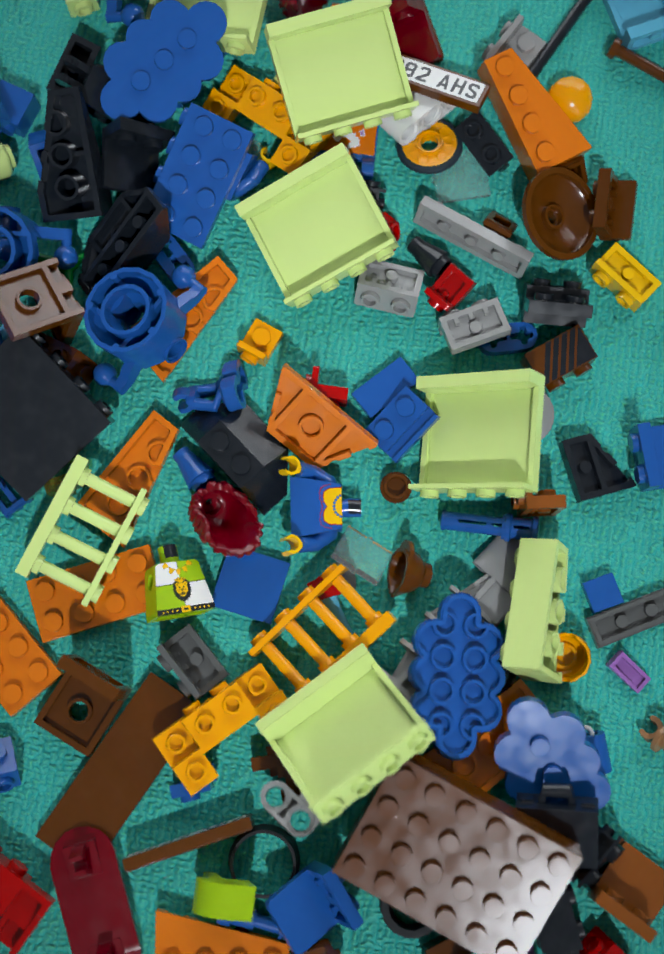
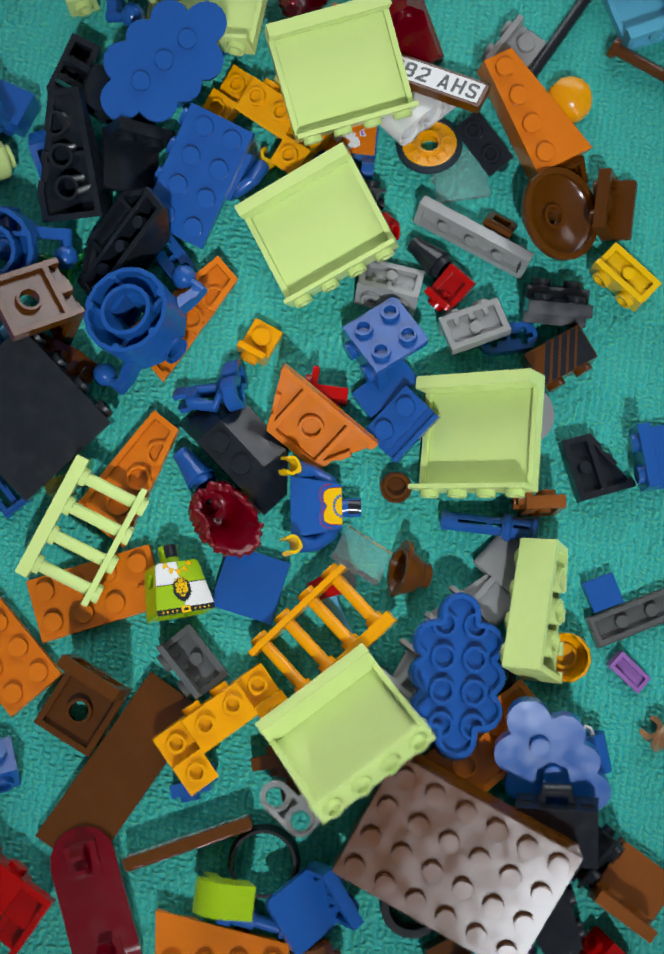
none -> bracket [342,297,428,390]

